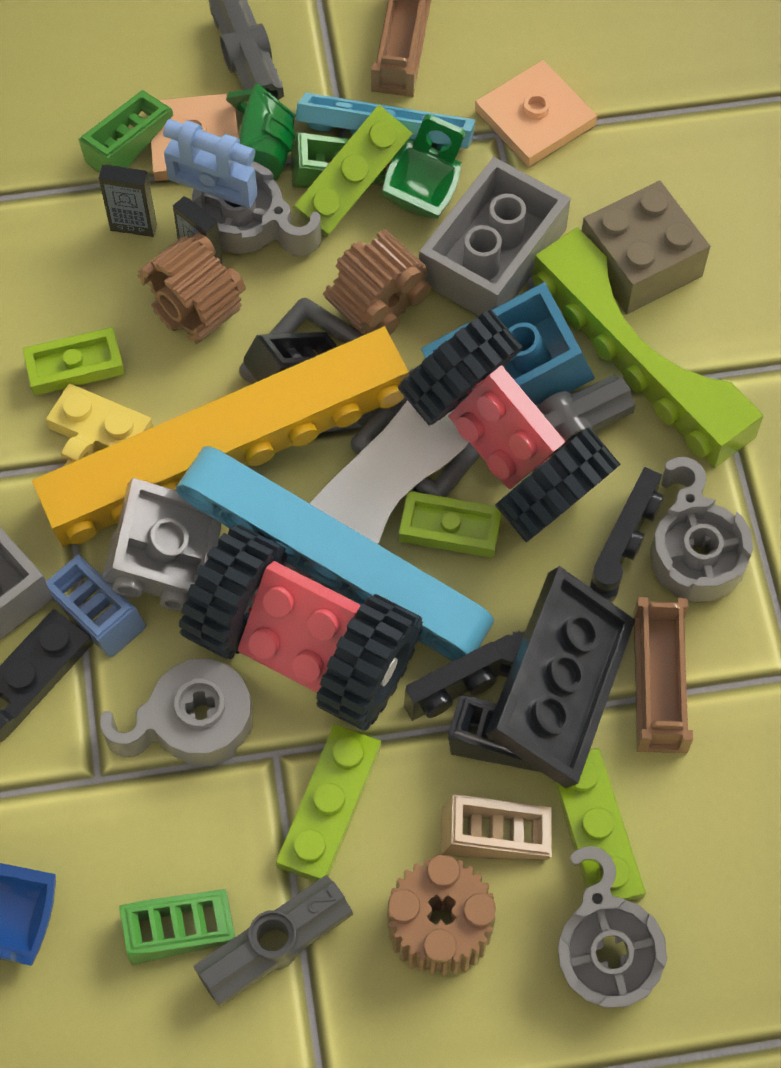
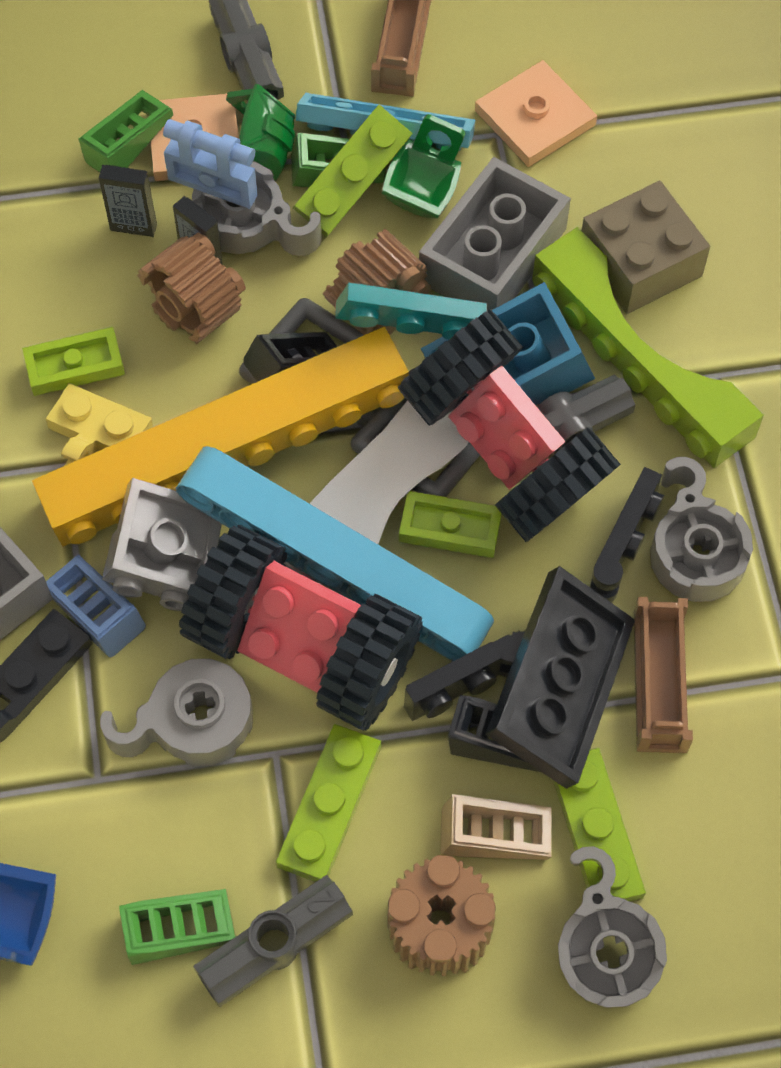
none -> teal plate [335,282,487,340]

